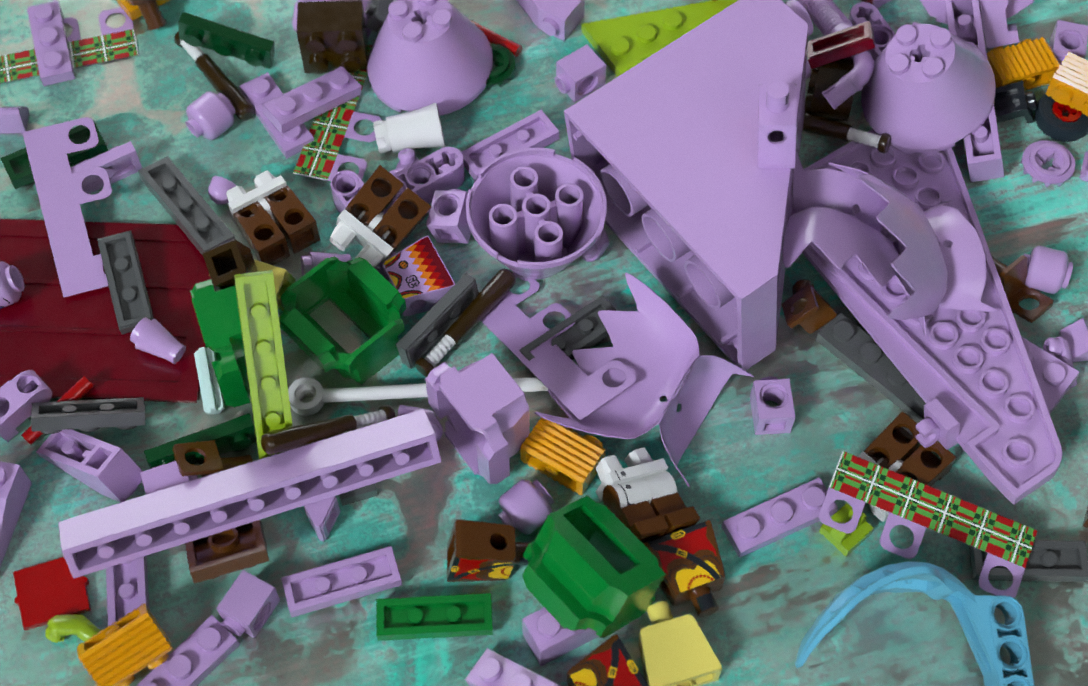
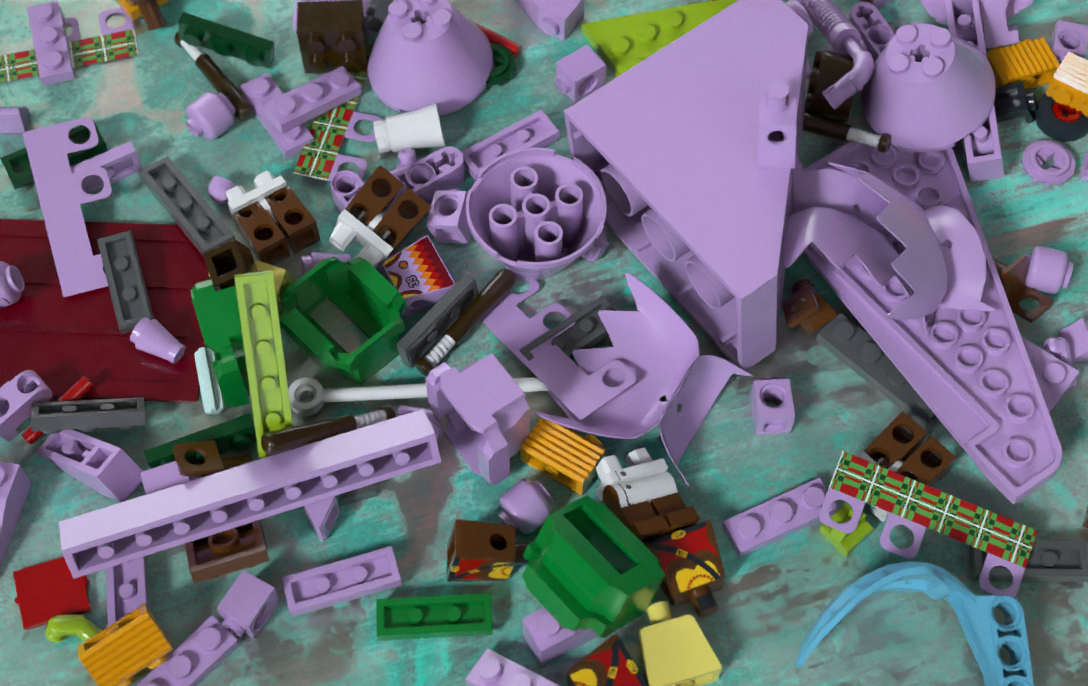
dark red tile [807,21,876,69] -> none
lavender tile [915,398,959,450] -> none

